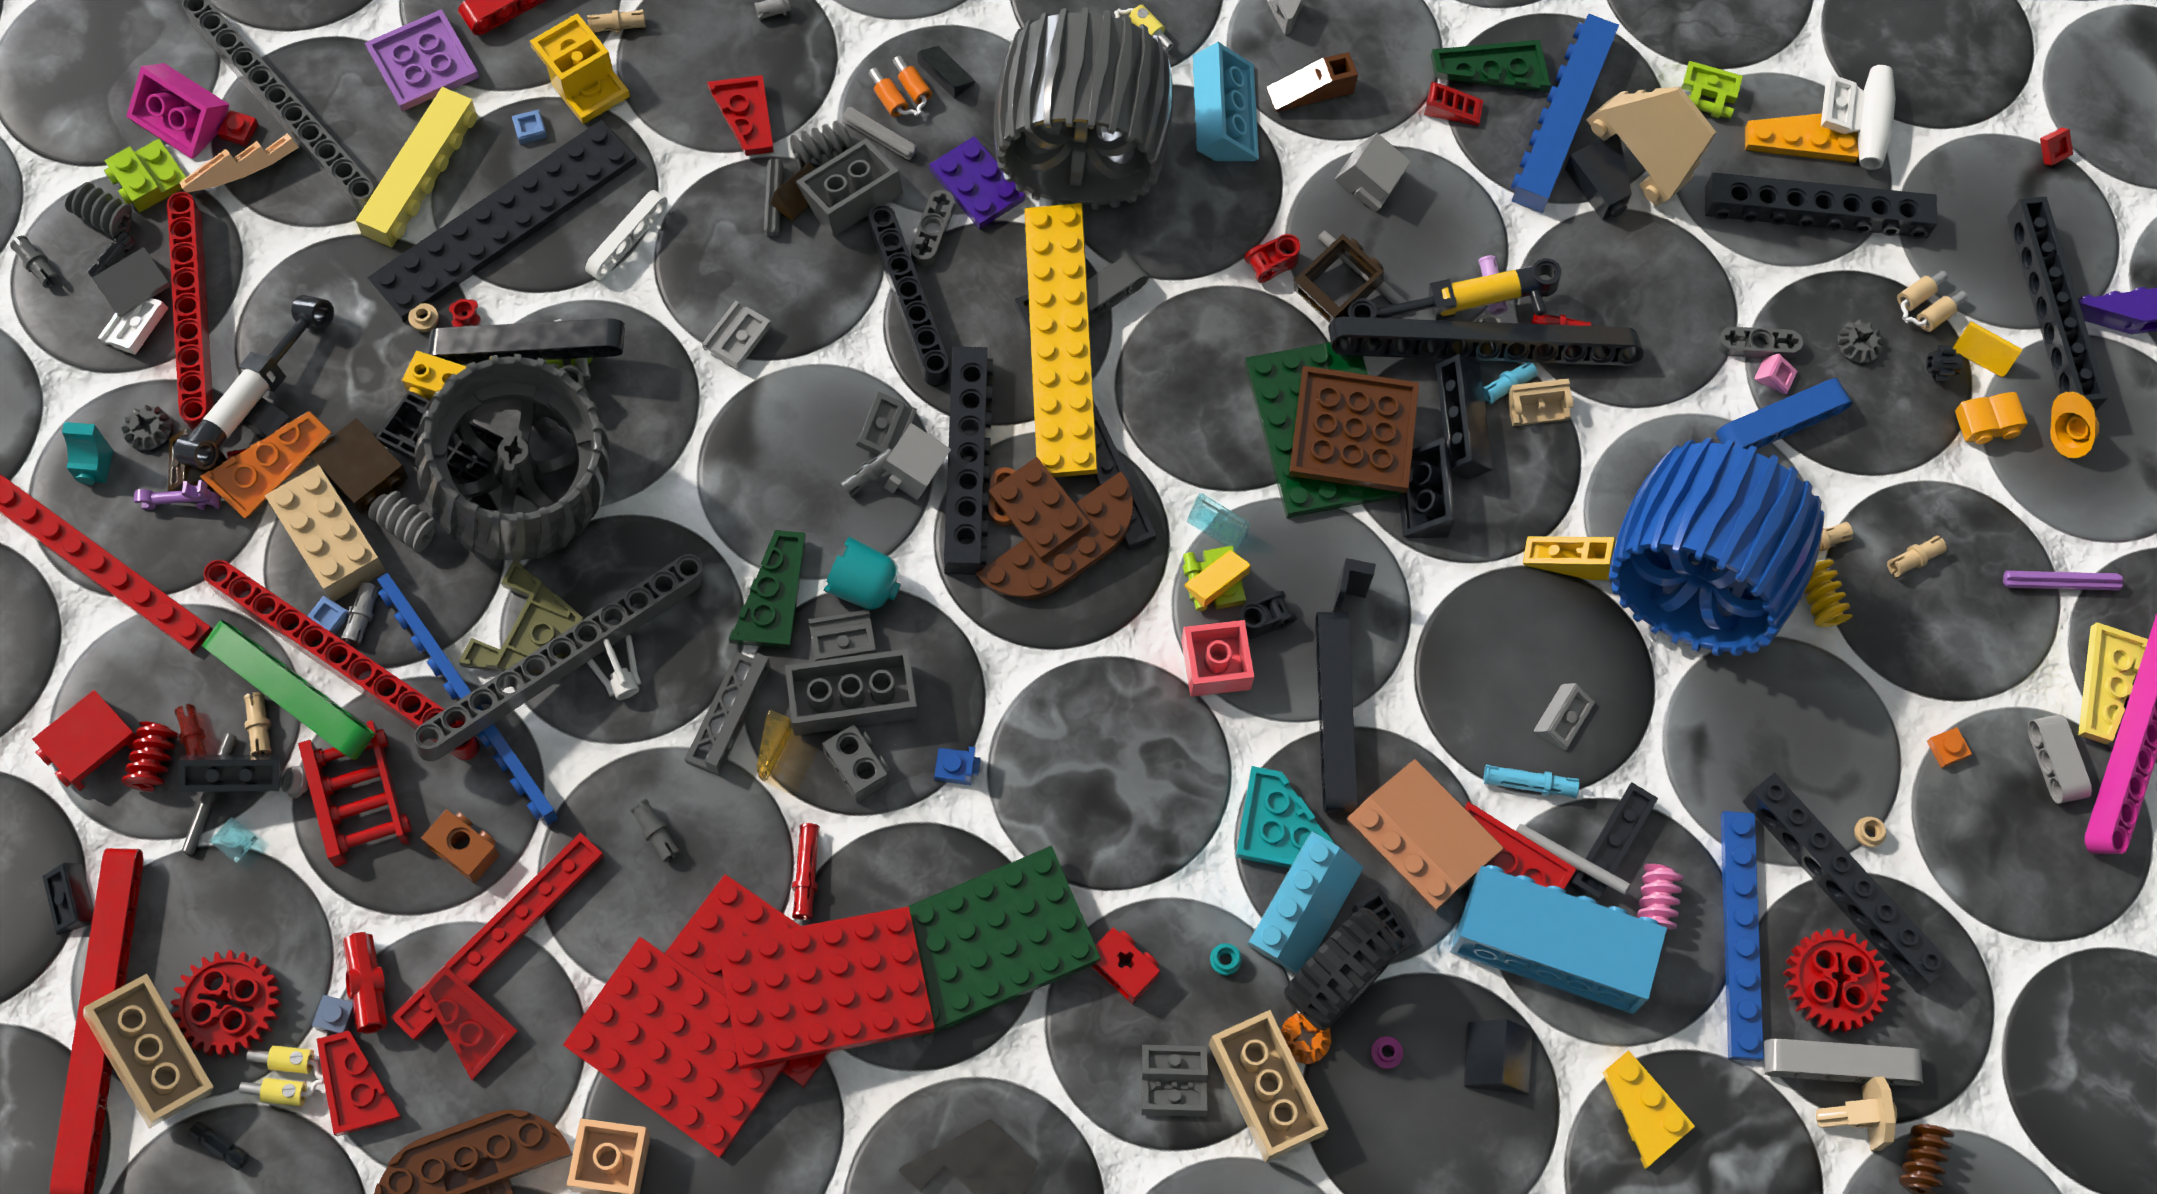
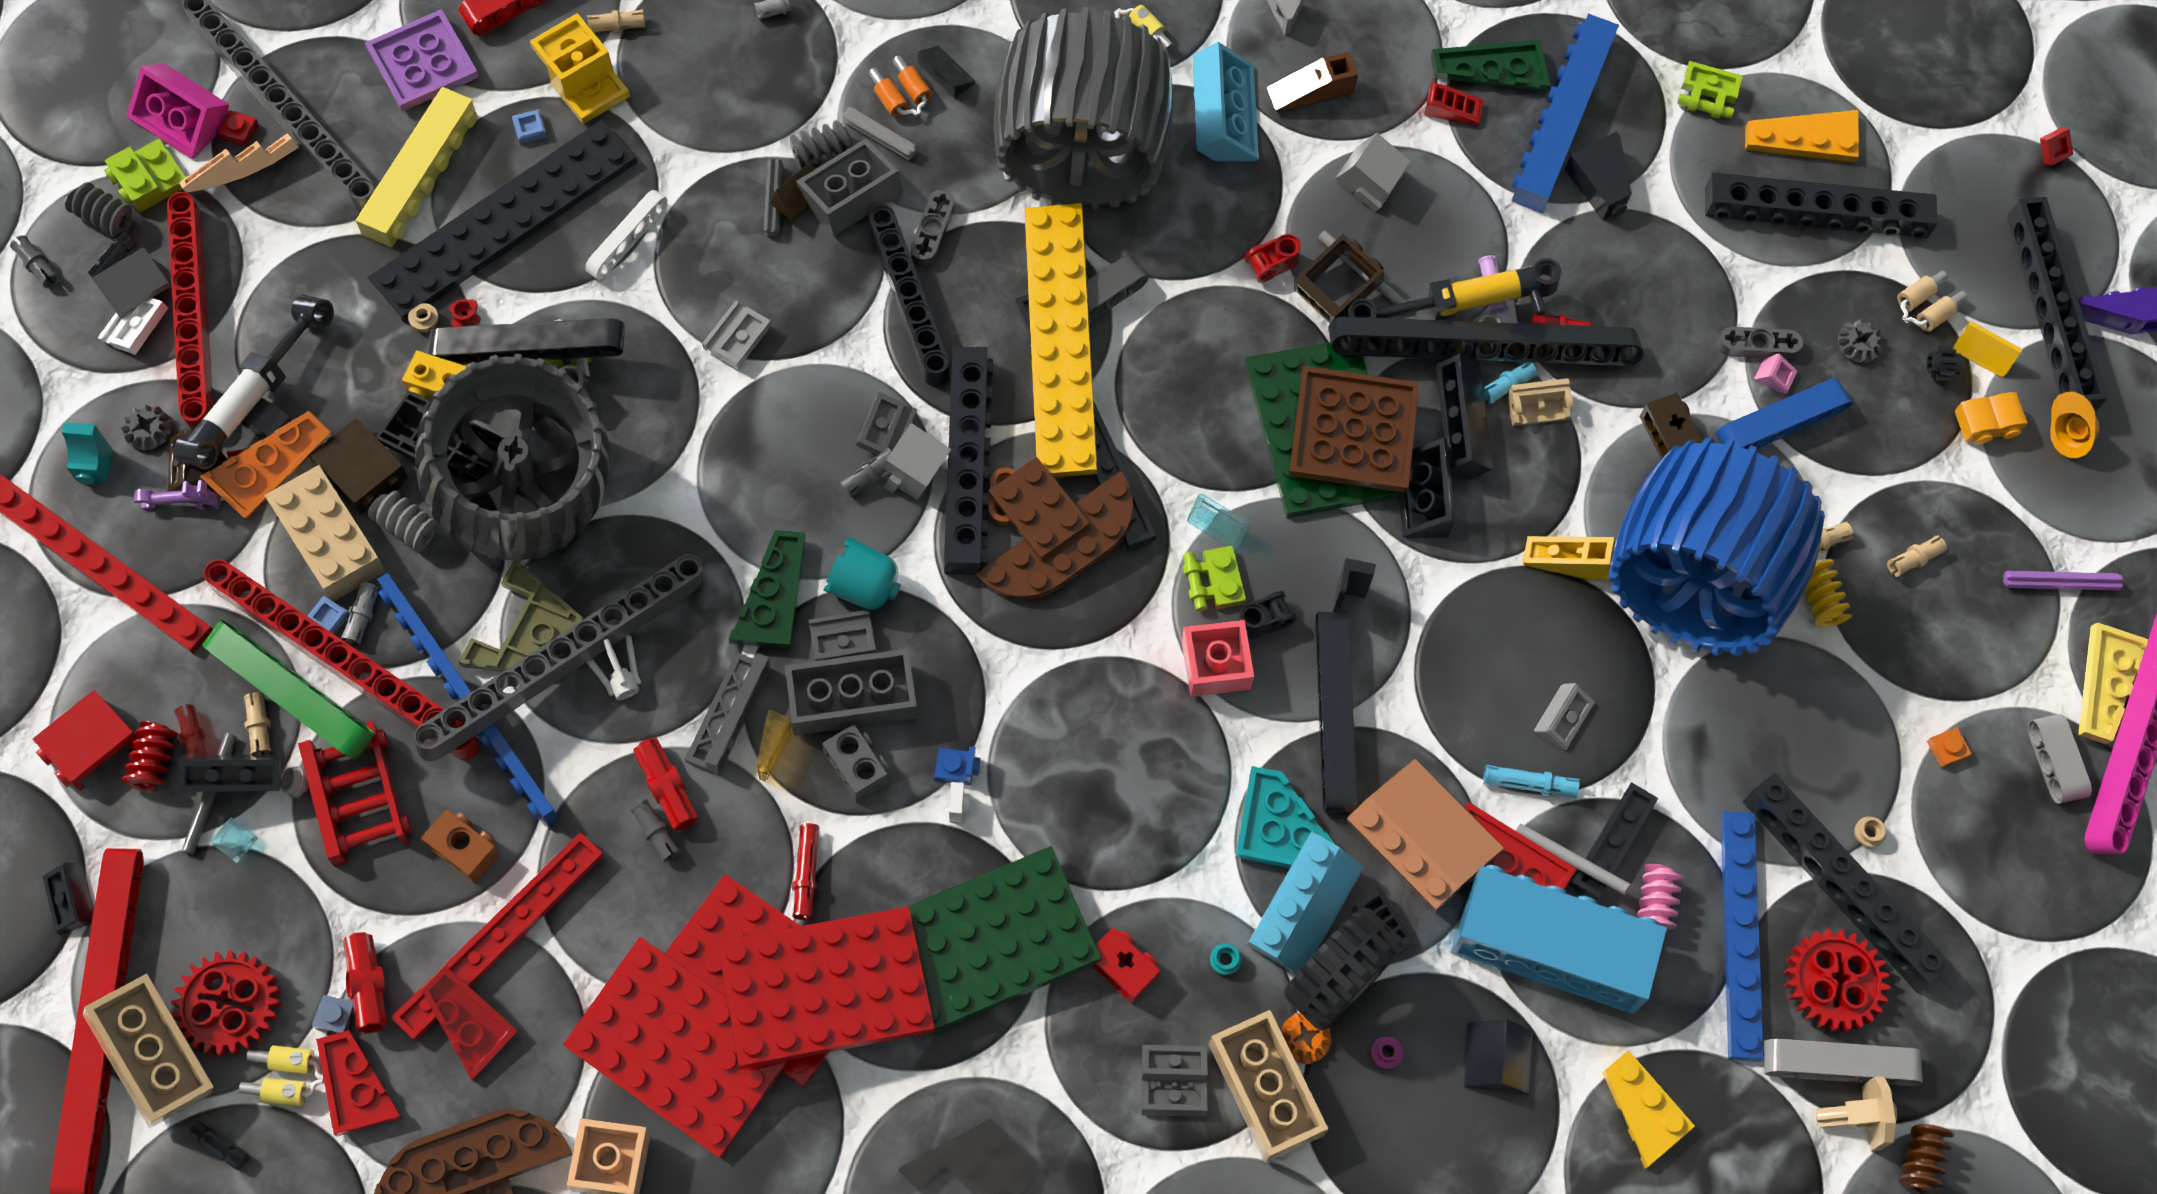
red wing [707,75,774,156] -> none
dark purple plate [929,136,1025,230] -> none
yellow slope [1184,550,1251,608] -> none
tan wedge [1586,87,1716,207] -> none
white plate [1821,65,1896,170] -> none
none -> red piece [633,738,699,832]
none -> white plate [949,782,970,822]
none -> dark brown brick [1639,393,1703,459]

